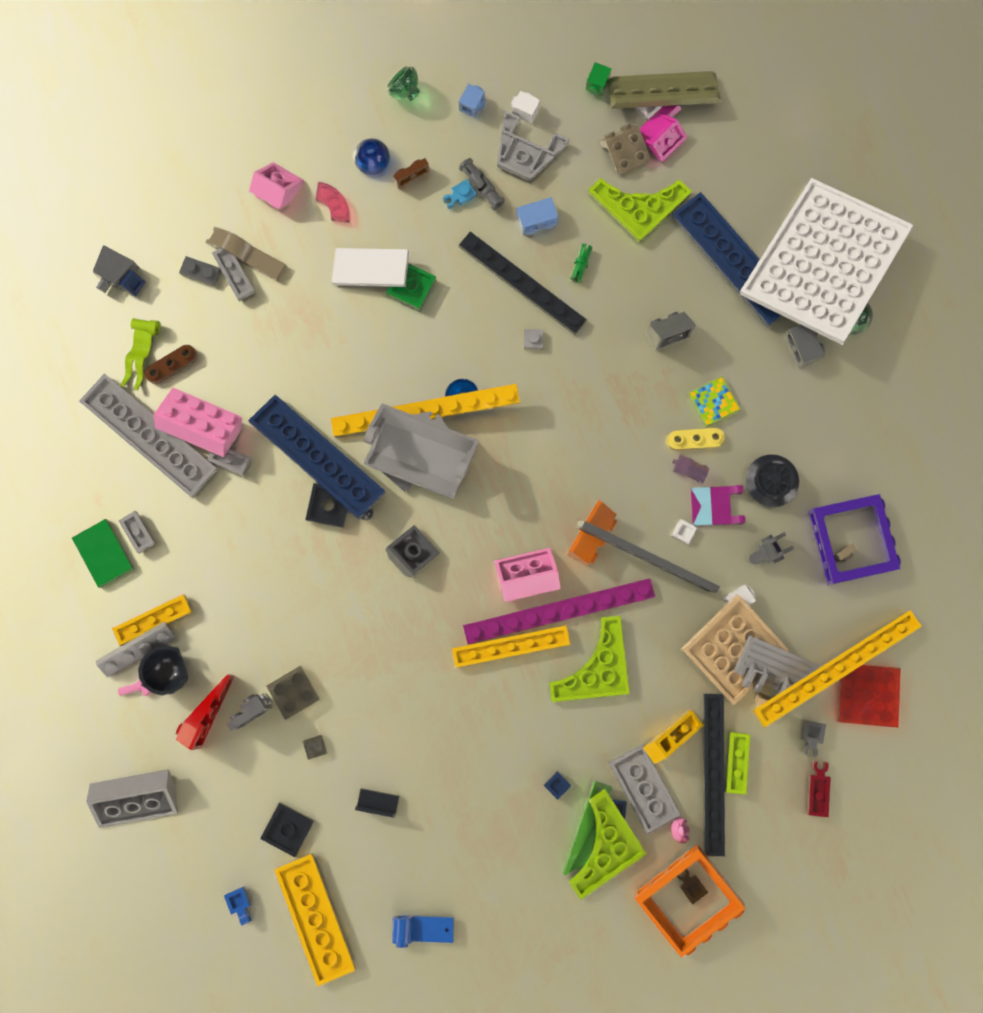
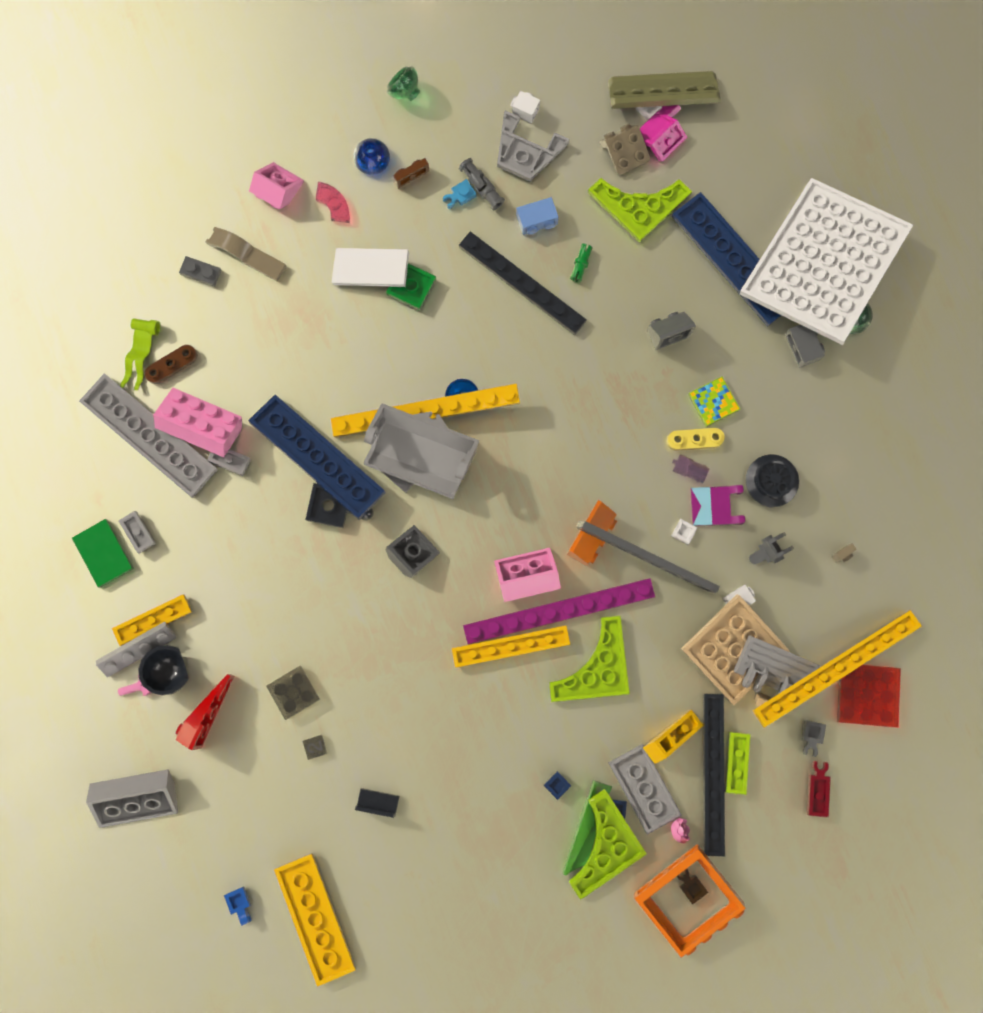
dark grey torso [93,245,139,294] -> none
dark blue plate [119,269,146,297] -> none
light grey plate [212,248,255,301] -> none
flat silver plate [227,693,273,731] -> none
black tile [260,802,315,857] -> none
blue door [392,915,454,948] -> none
medium blue brick [459,83,486,118] -> none
light grey plate [524,329,543,349] -> none
green brick [585,62,612,96] -> none
dark purple piece [808,494,901,586] -> none

